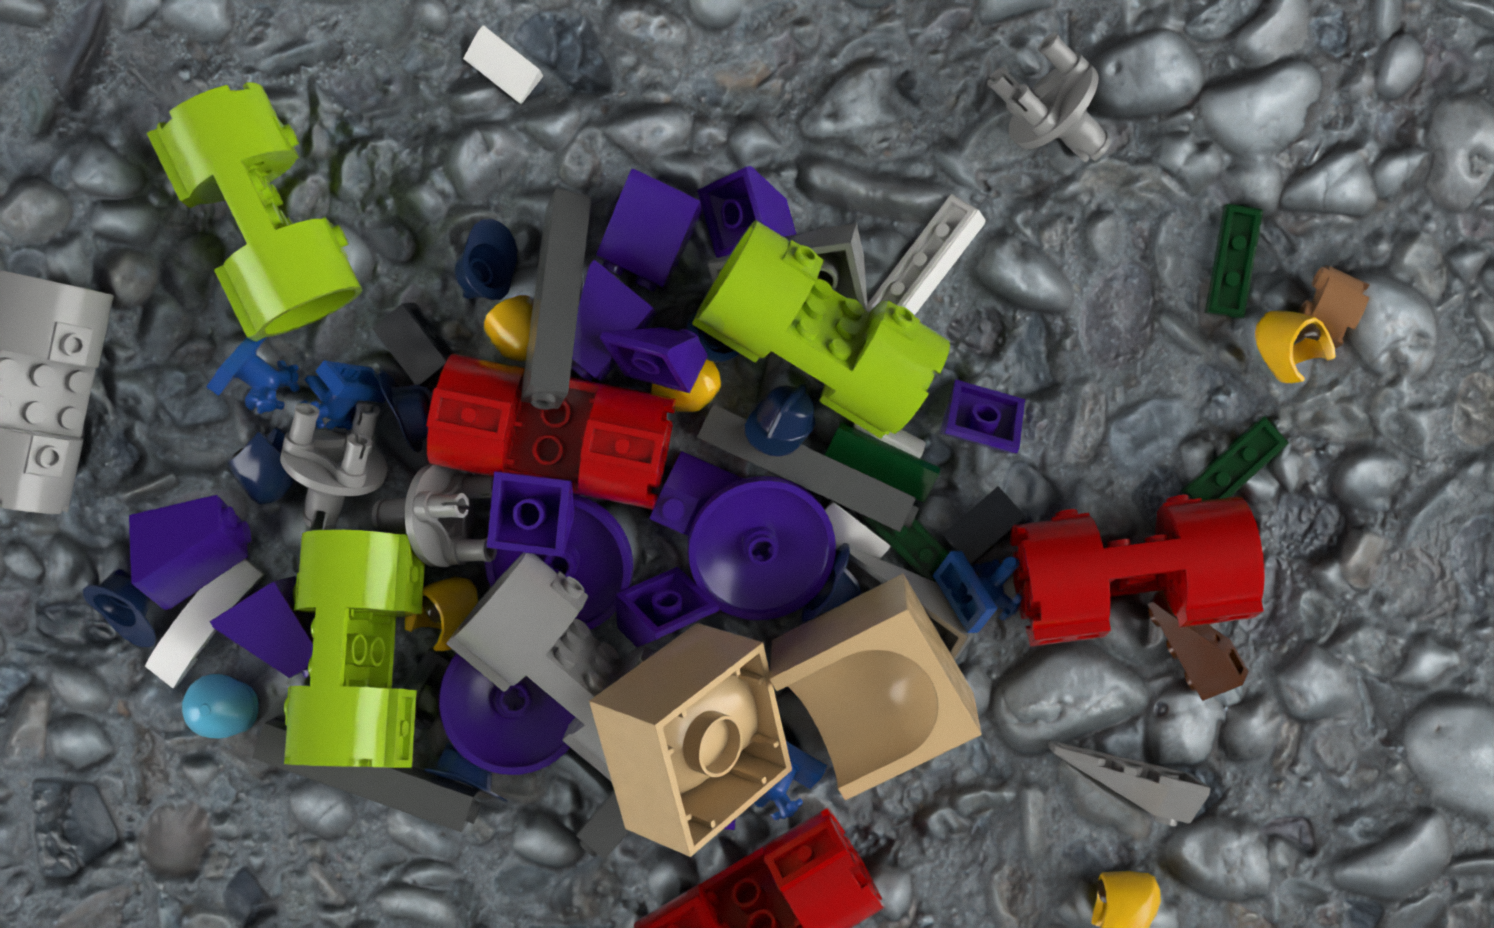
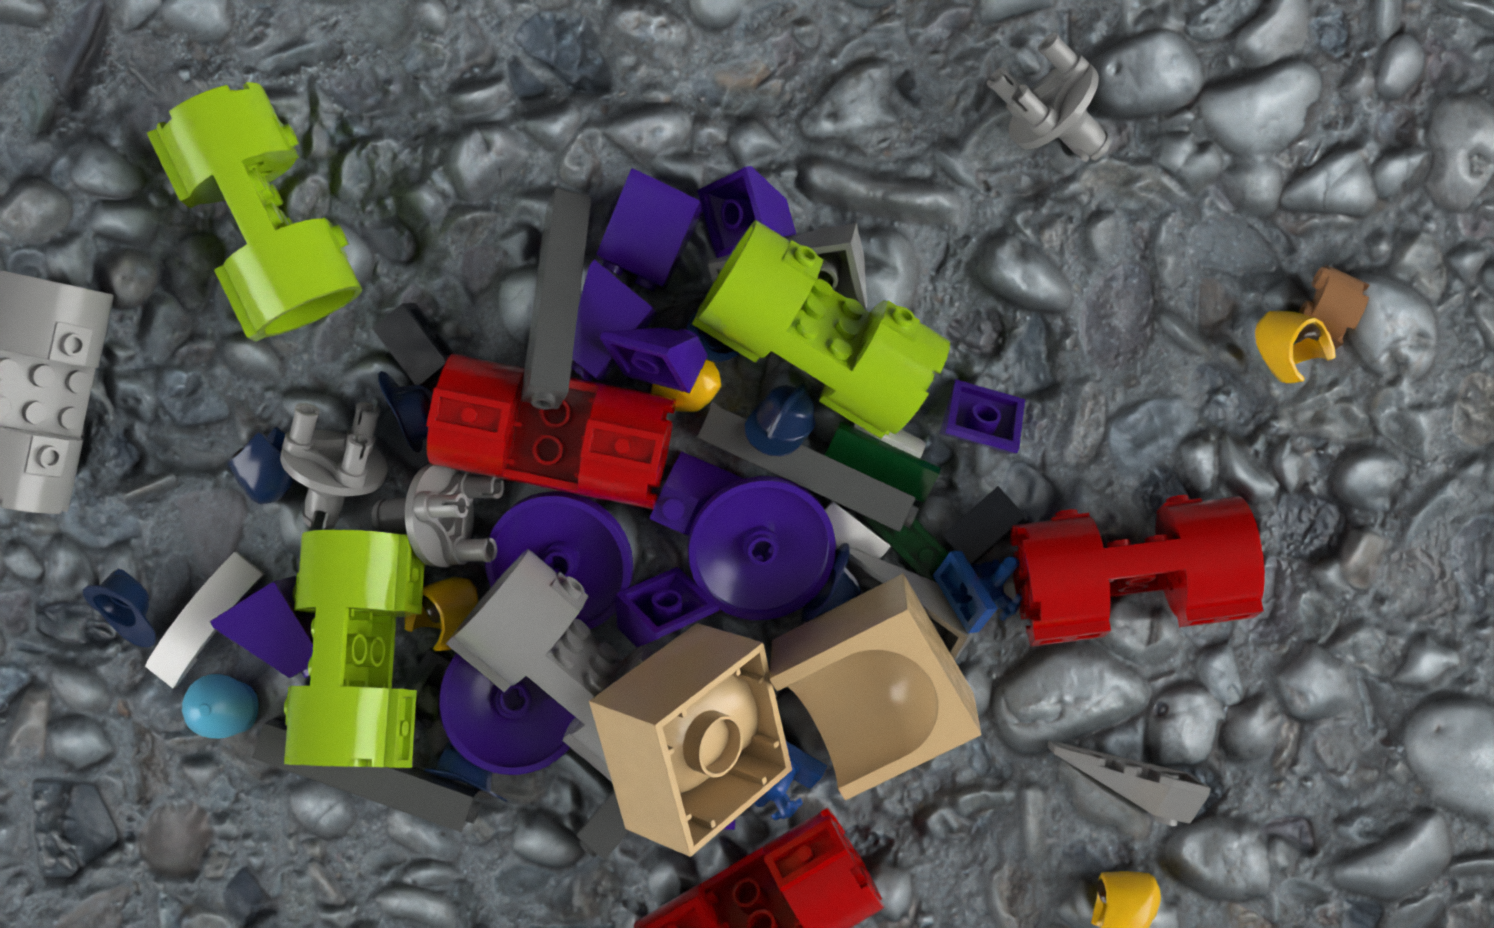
dark purple slope [129,495,251,610] -> none
blue piece [206,337,300,414] -> none
blue piece [300,360,386,430] -> none
dark blue piece [455,219,518,301] -> none
white slope [463,25,543,104] -> none
yellow piece [484,295,534,361] -> none
dark purple slope [487,471,575,557] -> none
white slope [865,194,985,315] -> none
reddish brown slope [1148,591,1248,701] -> none
dark green tile [1181,416,1289,501] -> none
dark green tile [1205,203,1264,319] -> none

